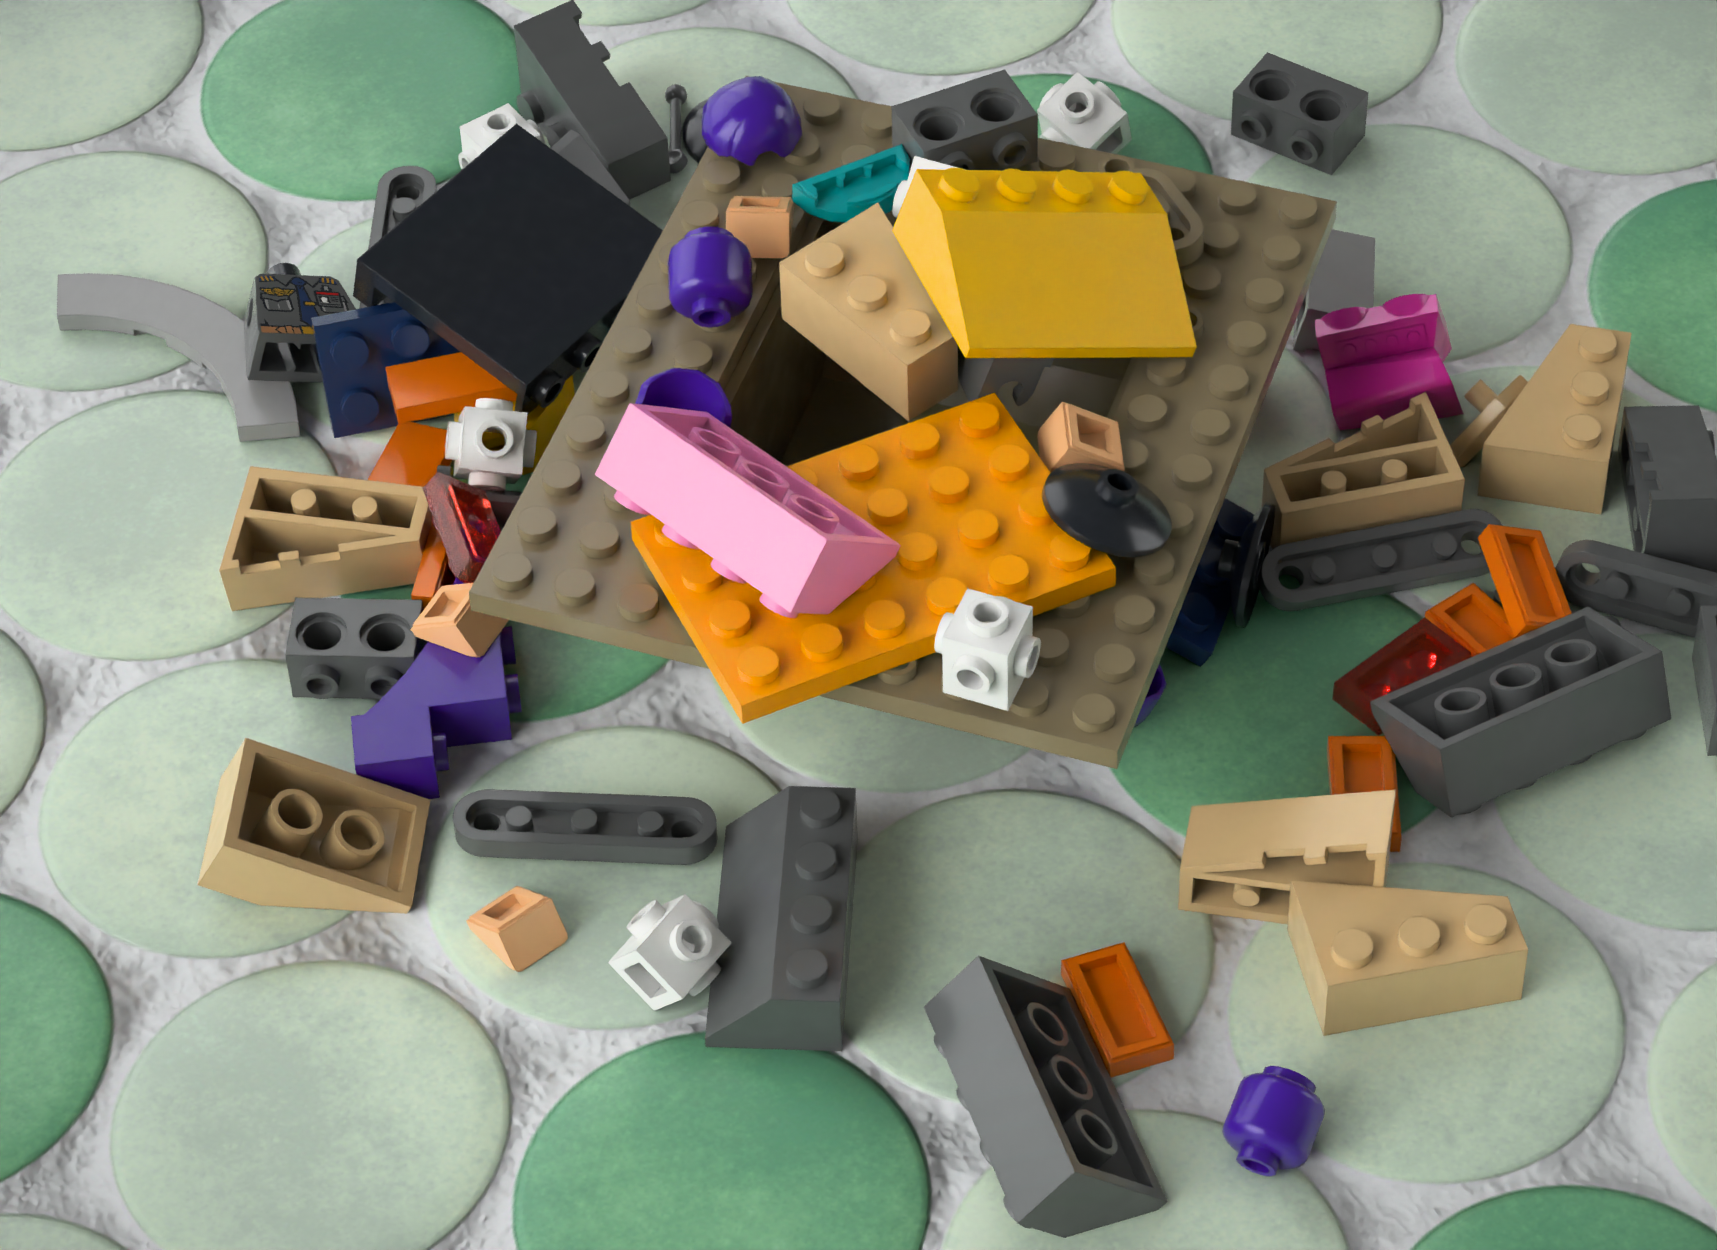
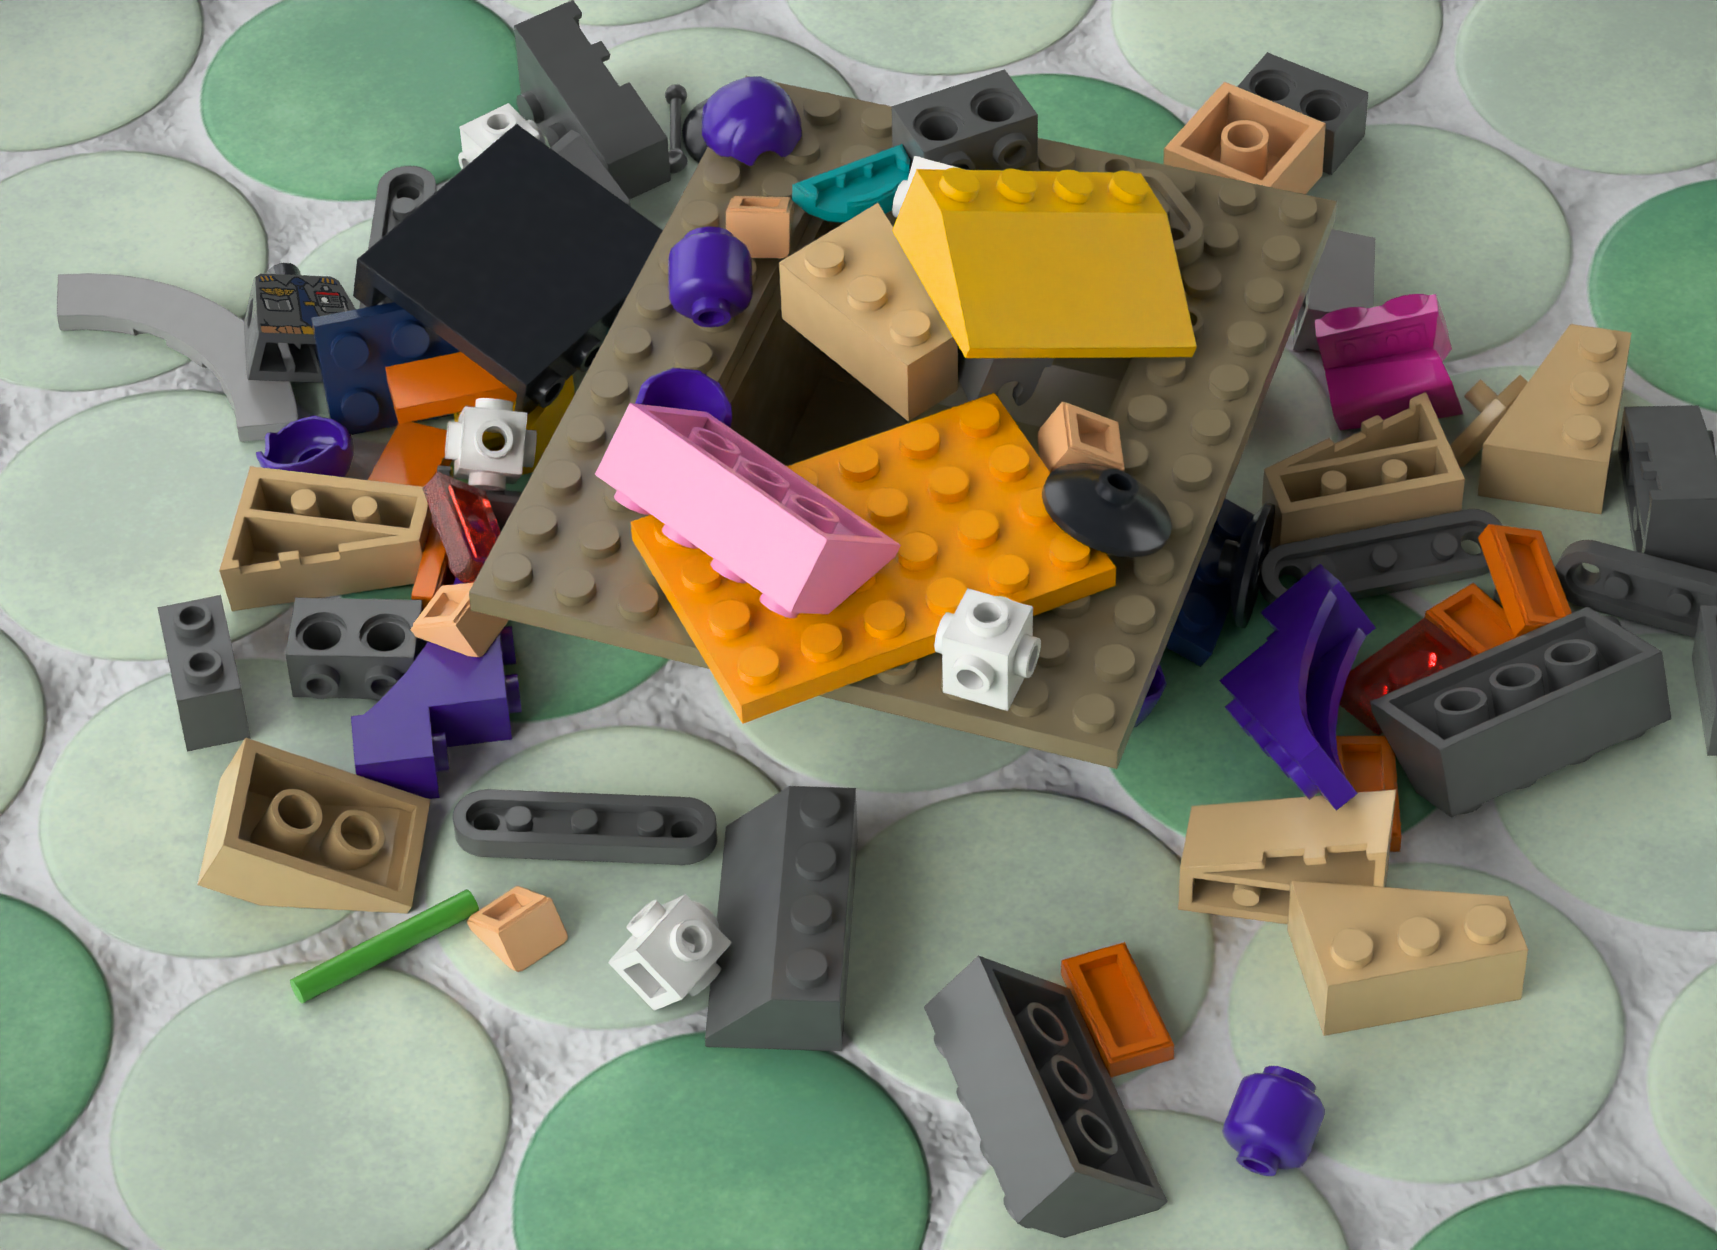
white brick [1037,71,1132,154] -> none
none -> dark grey brick [157,595,251,752]
none -> dark purple hair [256,415,354,477]
none -> bright green bar [290,889,479,1004]
none -> light nougat brick [1163,82,1326,194]
none -> dark purple arch [1219,564,1376,811]

